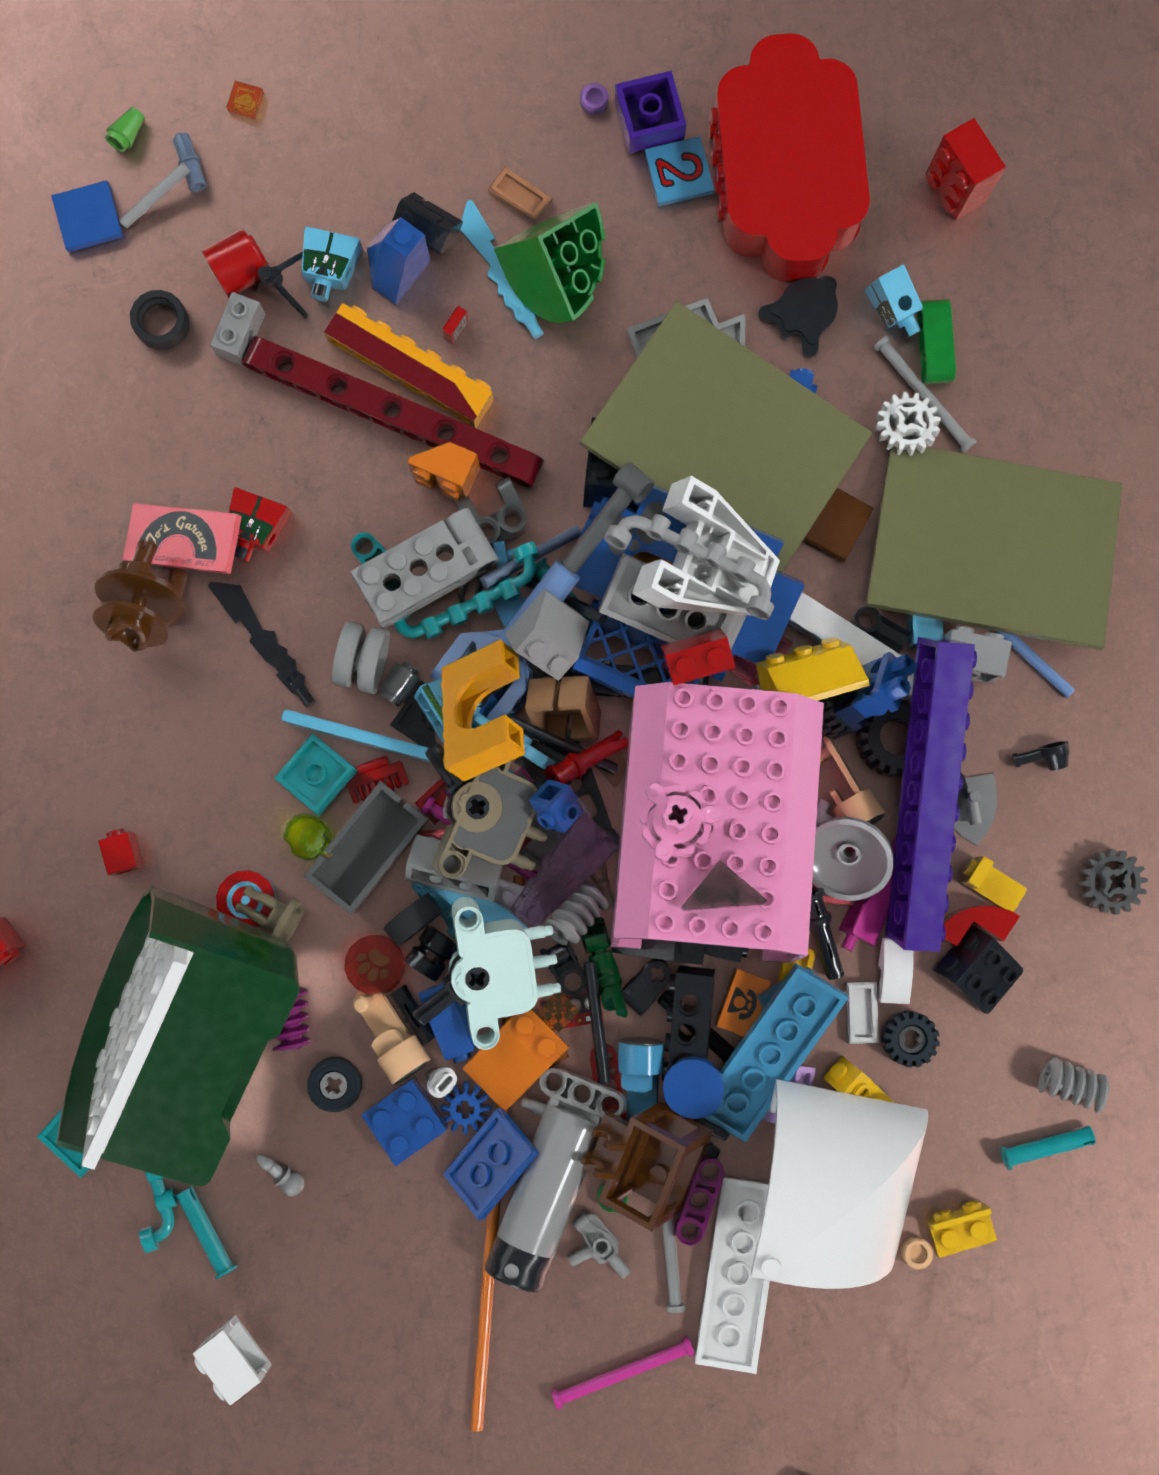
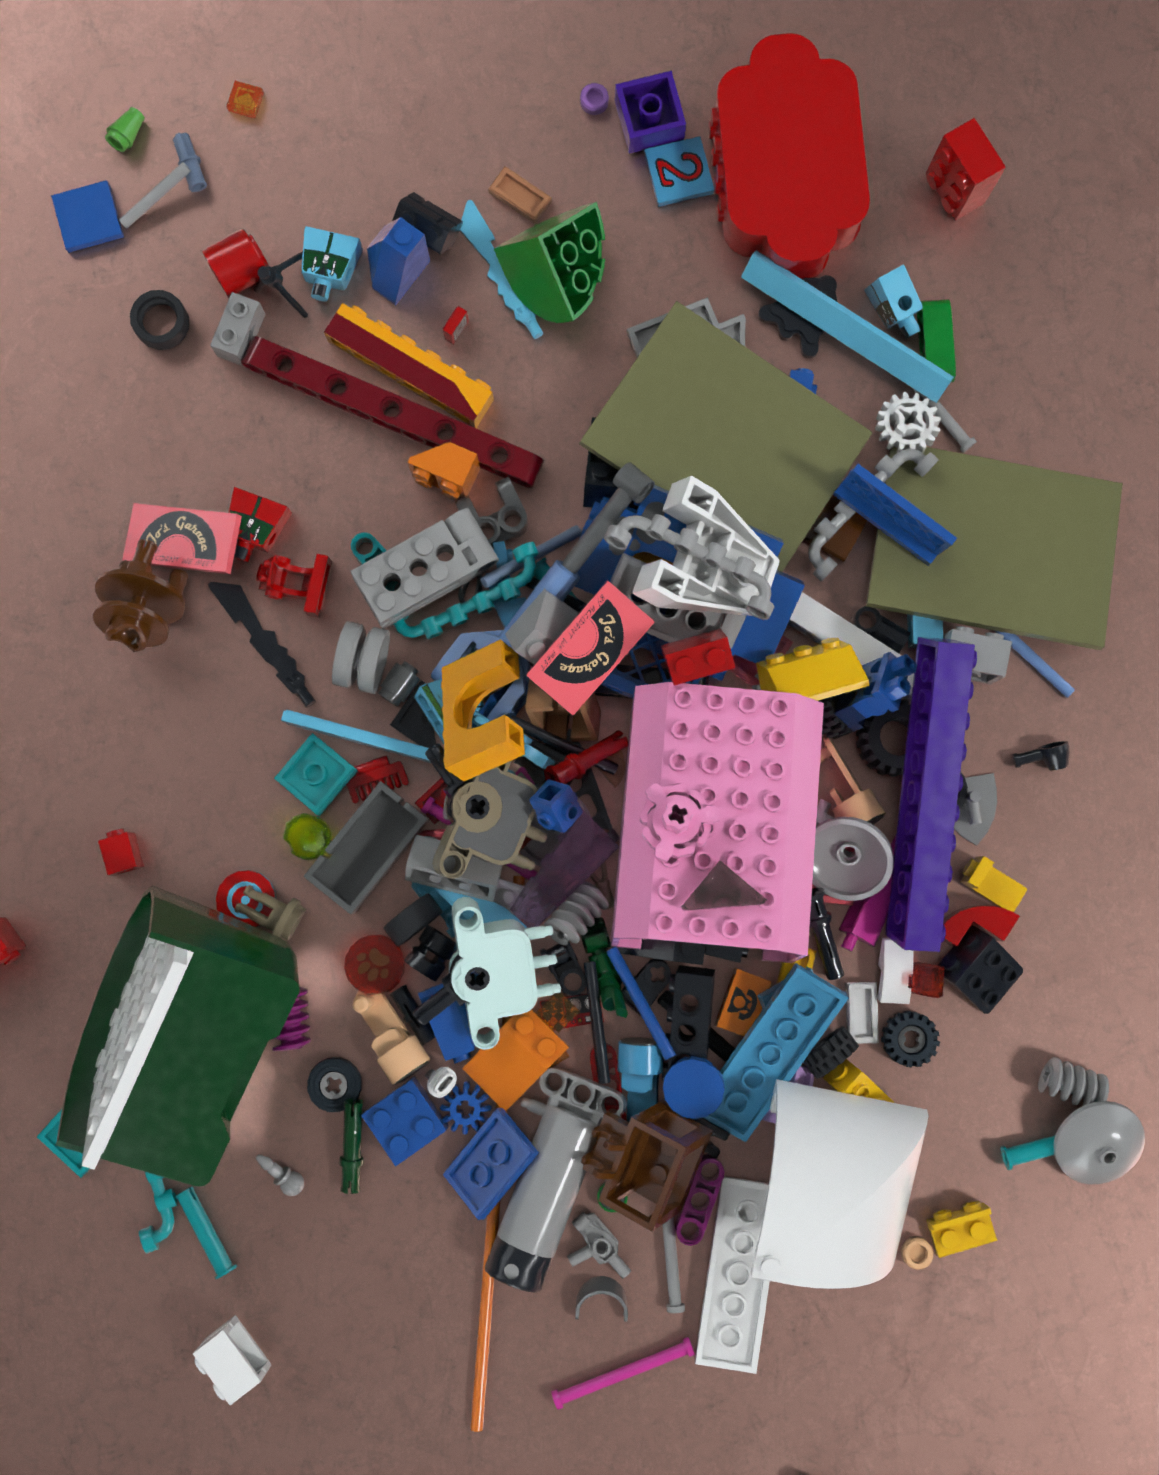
dark grey gear [1079,849,1148,914] -> none
none -> red tile [256,554,332,618]
none -> dark green pin [339,1099,364,1194]
none -> coral tile [526,580,655,715]
none -> dark grey helmet [575,1276,628,1322]
none -> blue bar [606,947,676,1061]
none -> medium azure tile [741,250,954,403]
none -> black tyre [803,1026,859,1079]
none -> light grey bar [808,448,939,582]
none -> blue fence [833,464,957,566]
none -> clear red tile [908,962,945,999]
none -> light grey dish [1054,1101,1145,1184]

